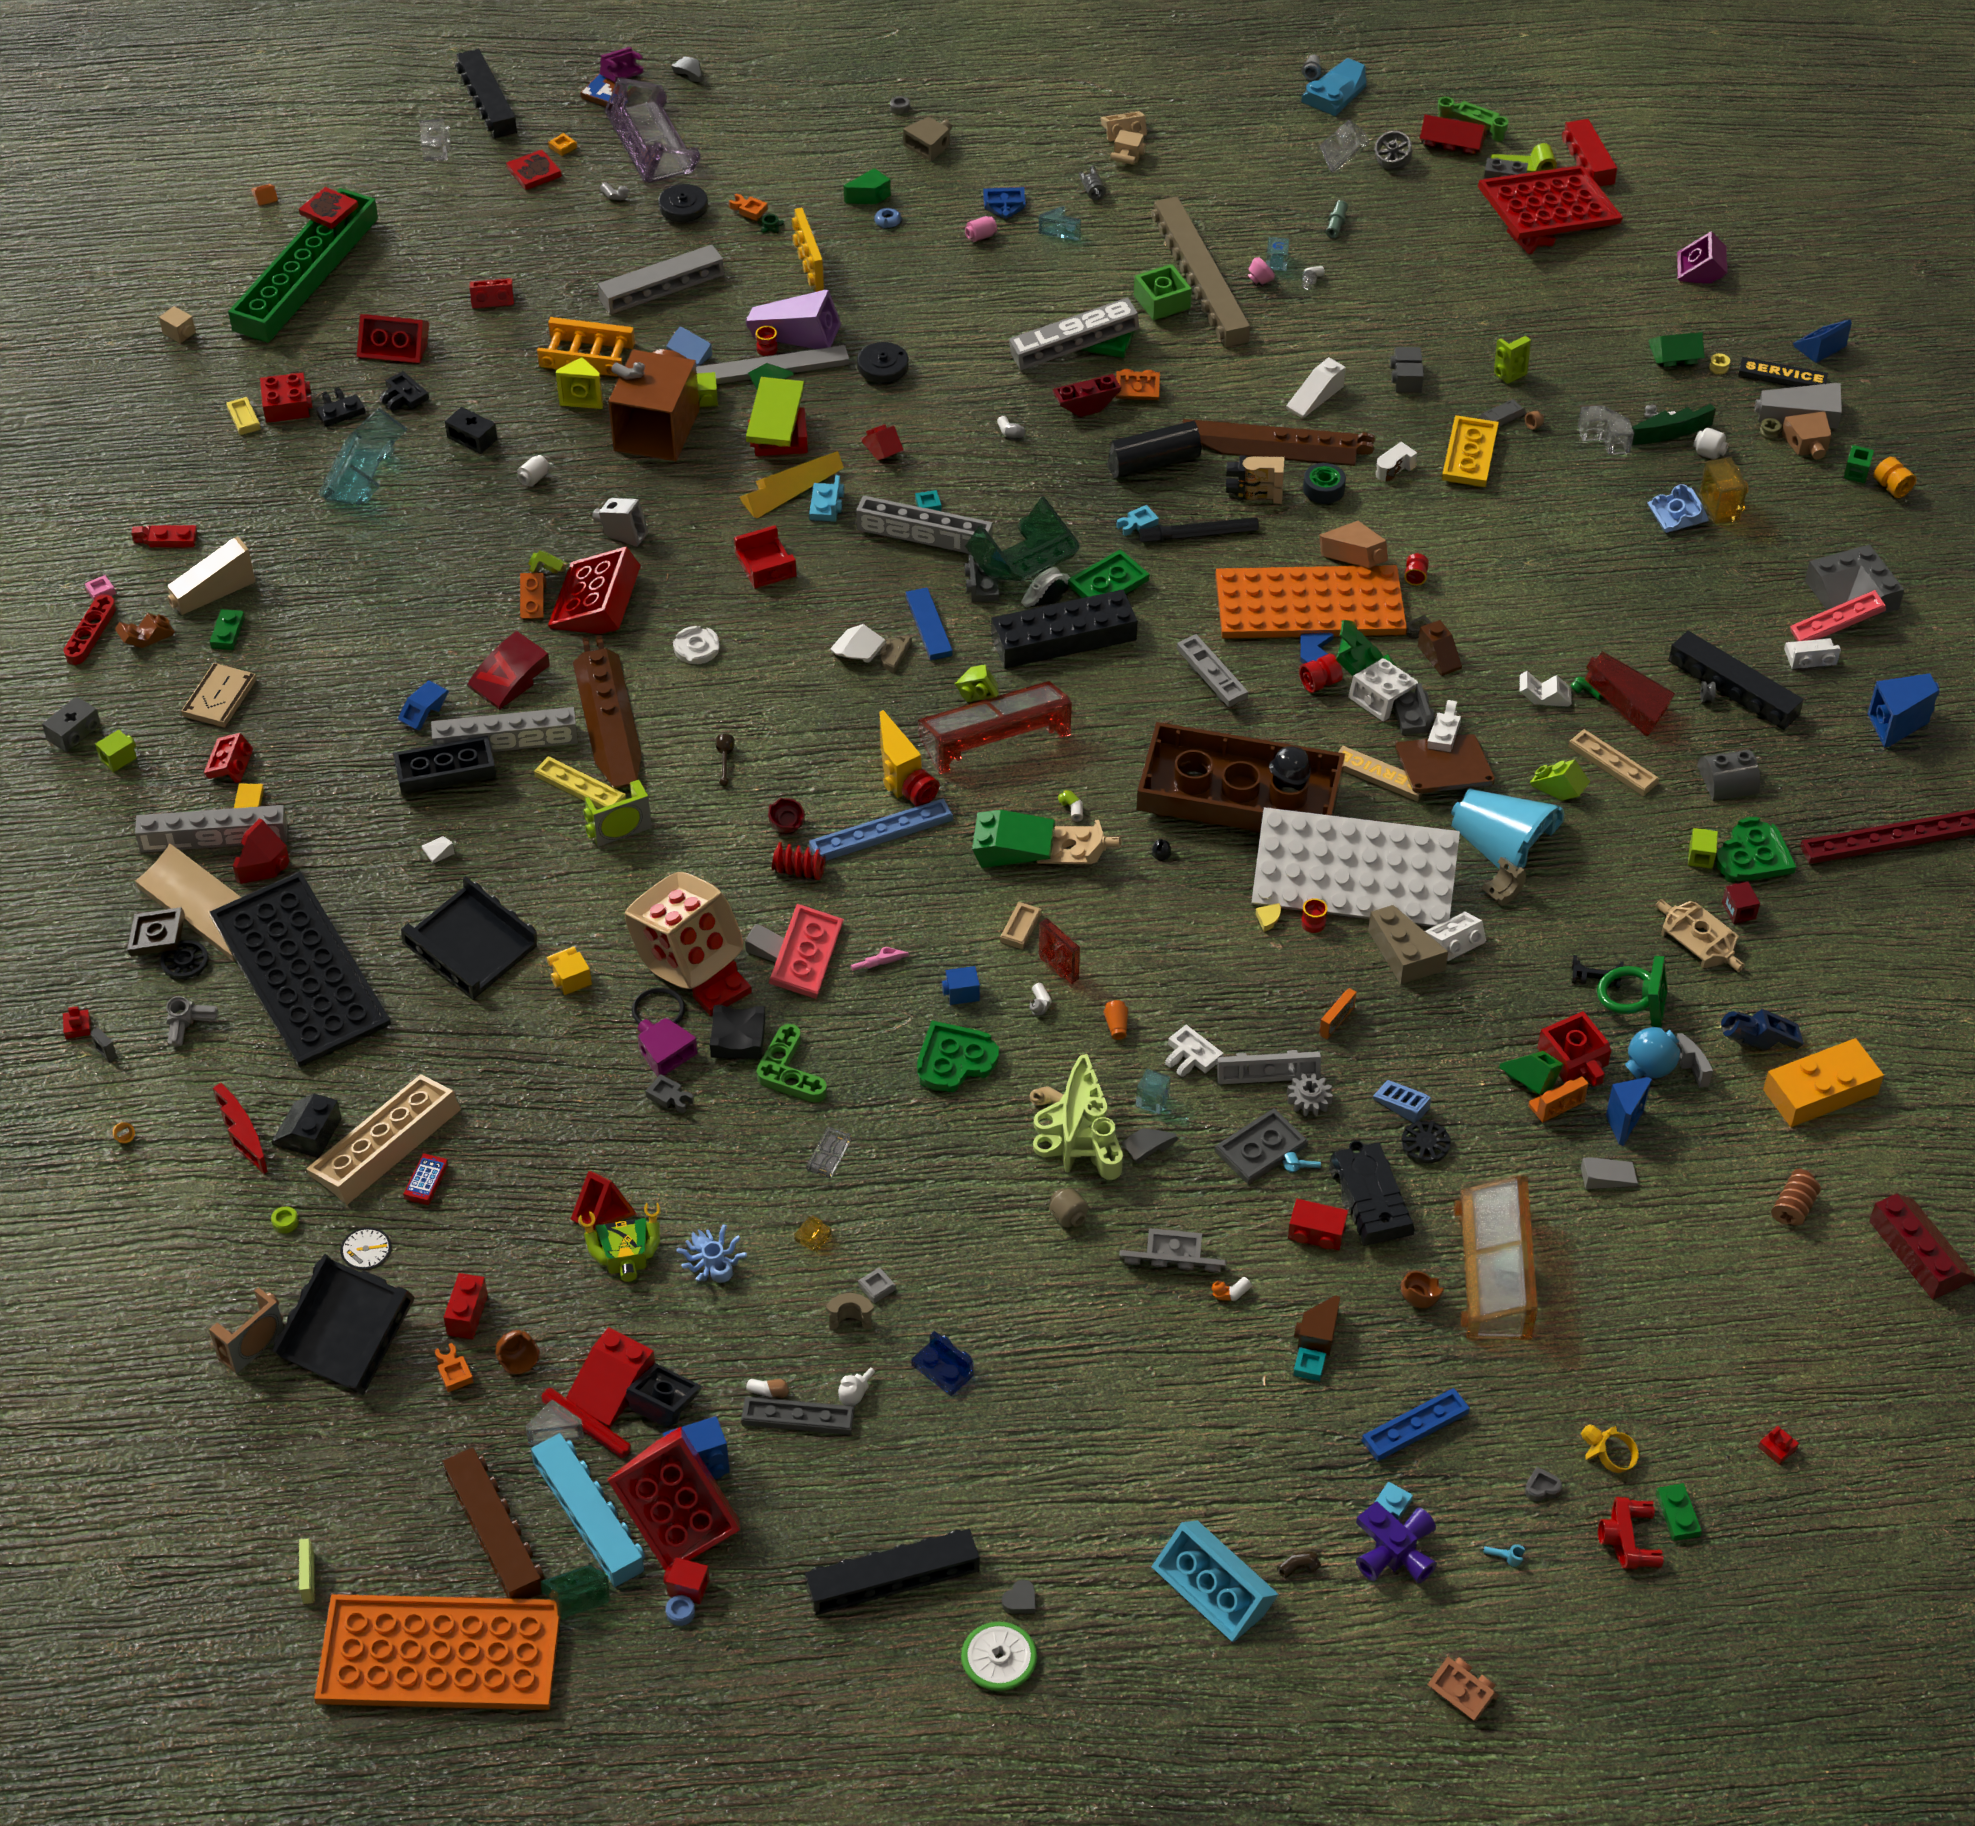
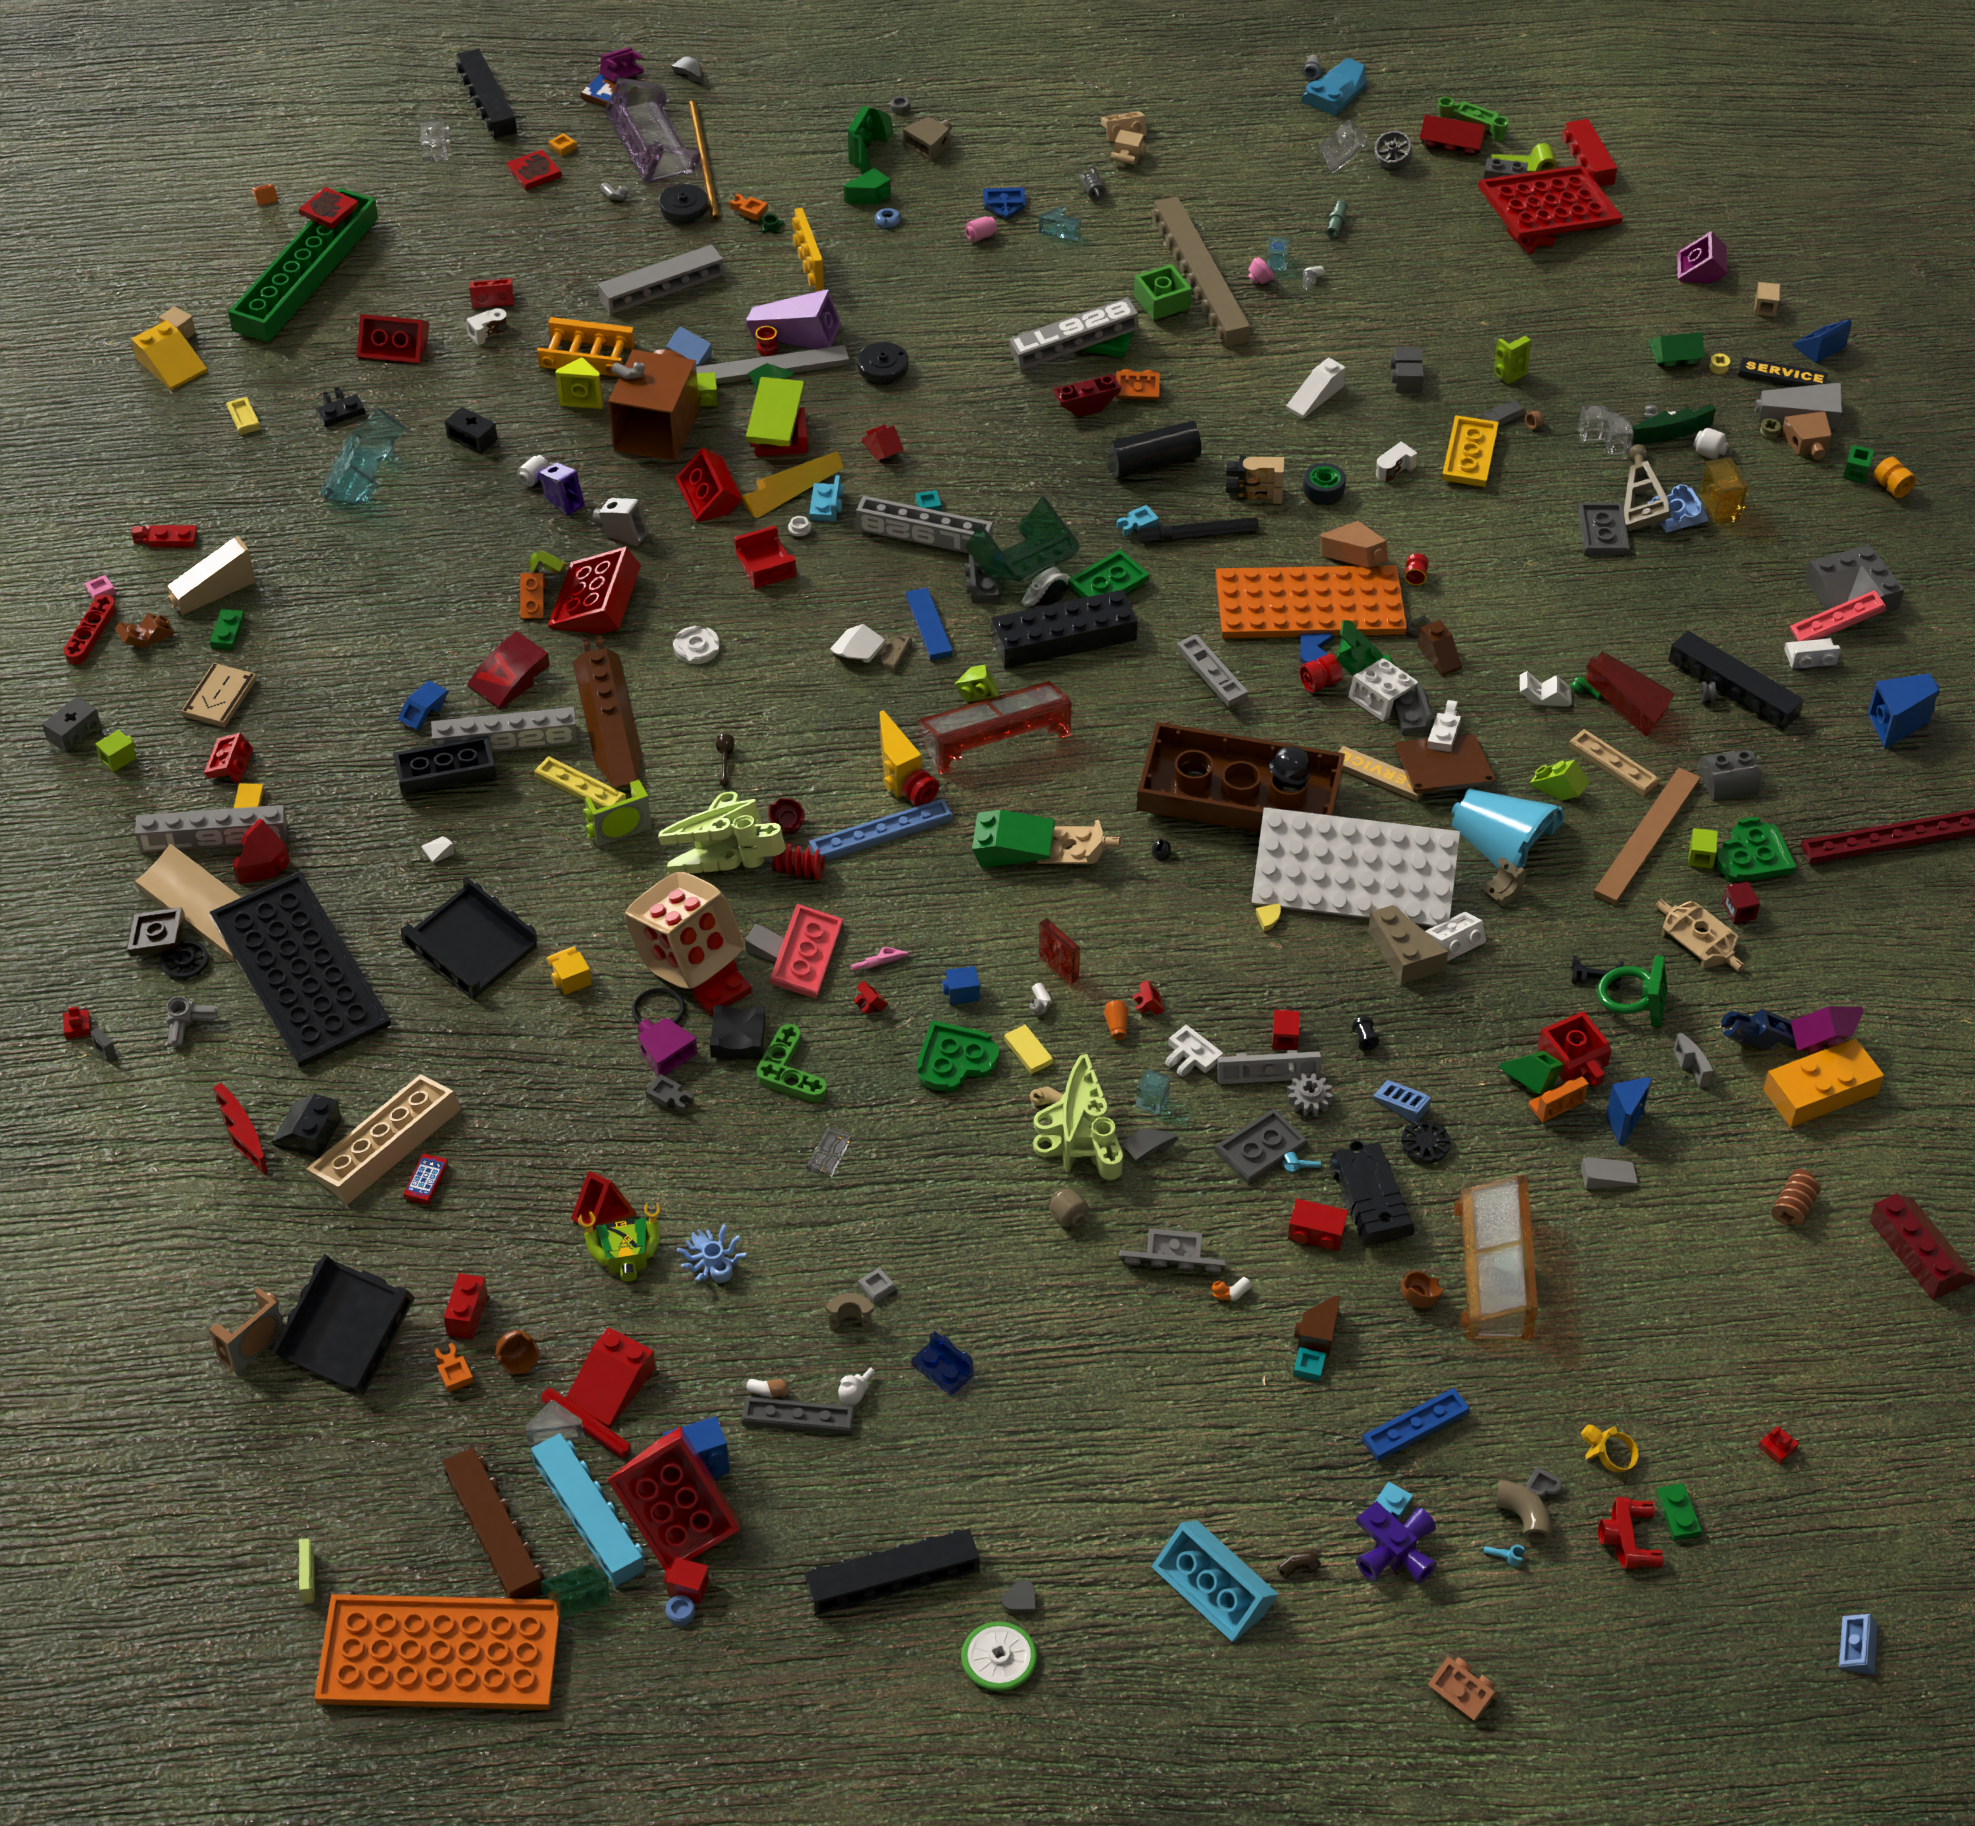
light orange hinge [112,1122,135,1143] -> none
red brick [260,372,313,423] -> none
lime tile [271,1206,299,1234] -> none
white sticker [340,1227,391,1269] -> none
black hinge [379,371,429,411] -> none
black slope [625,1363,702,1426] -> none
clear yellow tile [794,1215,831,1252] -> none
light grey arm [997,416,1025,438] -> none
tan tile [1000,902,1041,949] -> none
arm [1058,790,1083,822] -> none
reddish brown hinge [1183,419,1375,466] -> none
red wheel [1301,898,1327,933] -> none
orange tile [1319,988,1357,1039] -> none
dark azure brick [1625,1027,1680,1079] -> none
none -> yellow slope [131,320,208,391]
none -> white leg [466,309,508,345]
none -> dark purple torso [537,463,585,516]
none -> yellowish green piece [658,792,786,875]
none -> red slope [675,447,742,522]
none -> pearl gold piece [689,101,720,220]
none -> white plate [788,516,811,537]
none -> green piece [847,106,893,175]
none -> red tile [853,981,888,1015]
none -> light yellow tile [1004,1024,1053,1074]
none -> red tile [1133,980,1164,1015]
none -> red brick [1272,1010,1300,1050]
none -> black bush [1351,1017,1380,1051]
none -> dark tan cylinder [1496,1480,1552,1543]
none -> dark grey tile [1577,503,1630,555]
none -> medium nougat tile [1593,768,1700,906]
none -> dark tan plate [1624,444,1672,531]
none -> tan brick [1754,282,1780,317]
none -> magenta slope [1790,1006,1864,1054]
none -> medium blue slope [1839,1614,1878,1674]

